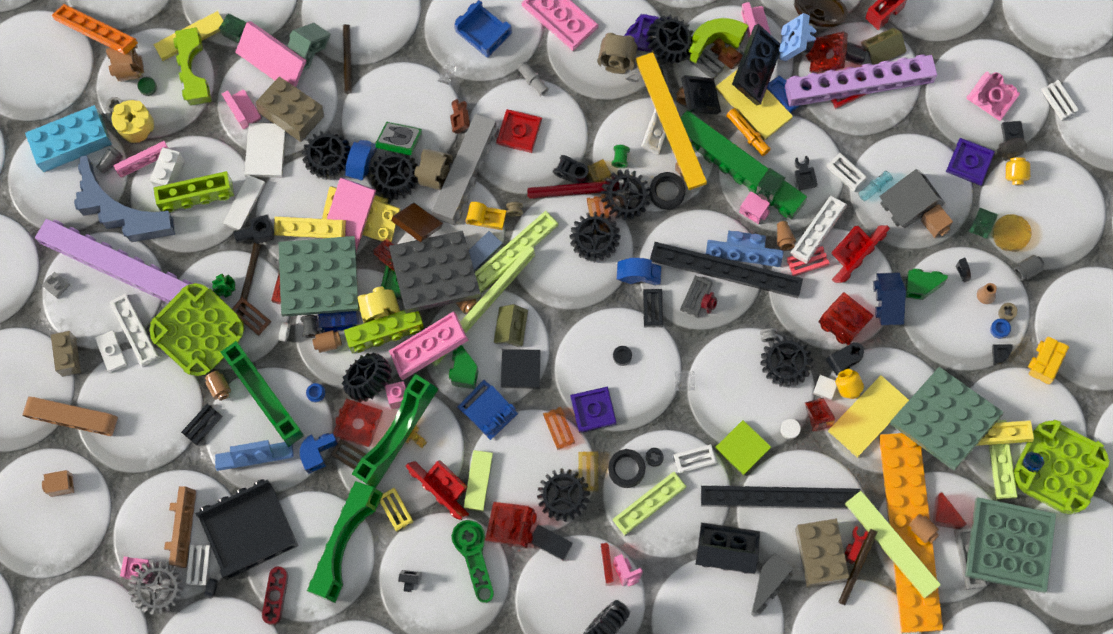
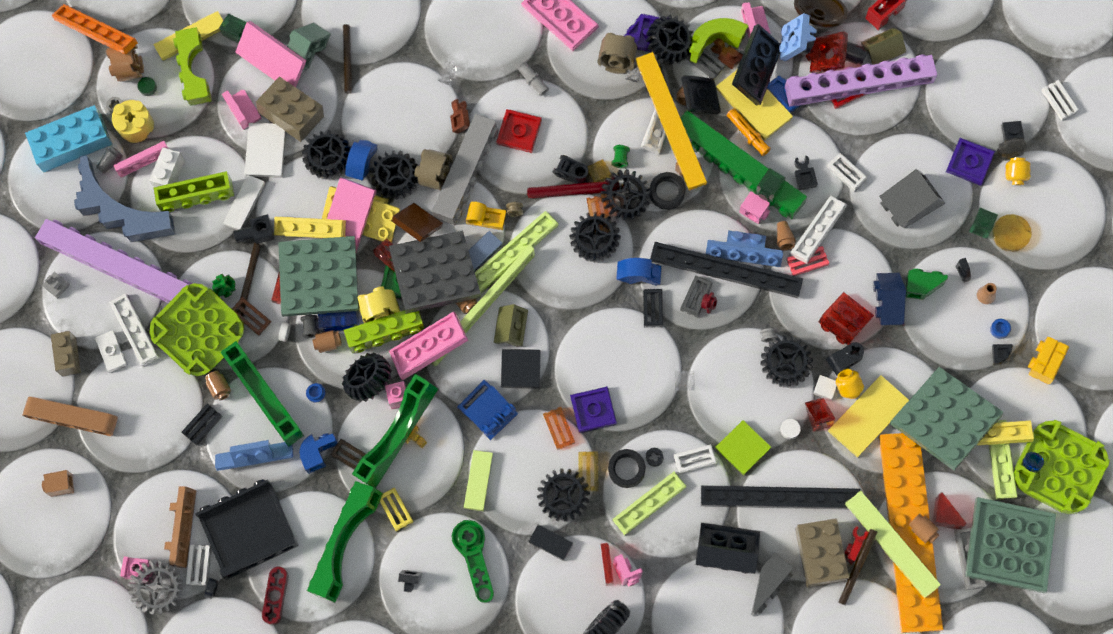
clear red piece [333,399,383,448] -> none
tile [375,122,422,155] -> none
red bracket [405,460,469,520] -> none
green slope [449,345,479,389] -> none
blue panel [454,0,512,58] -> none
clear red plate [485,502,537,548] -> none
black tile [613,346,632,366] -> none
red bracket [831,225,890,283] -> none
clear light blue axle [858,171,893,201] -> none
medium nougat brick [921,204,953,238] -> none
bright pink slope [967,71,1020,121] -> none
dark tan bush [998,303,1018,322] -> none
dark grey brick [1014,255,1045,281] -> none

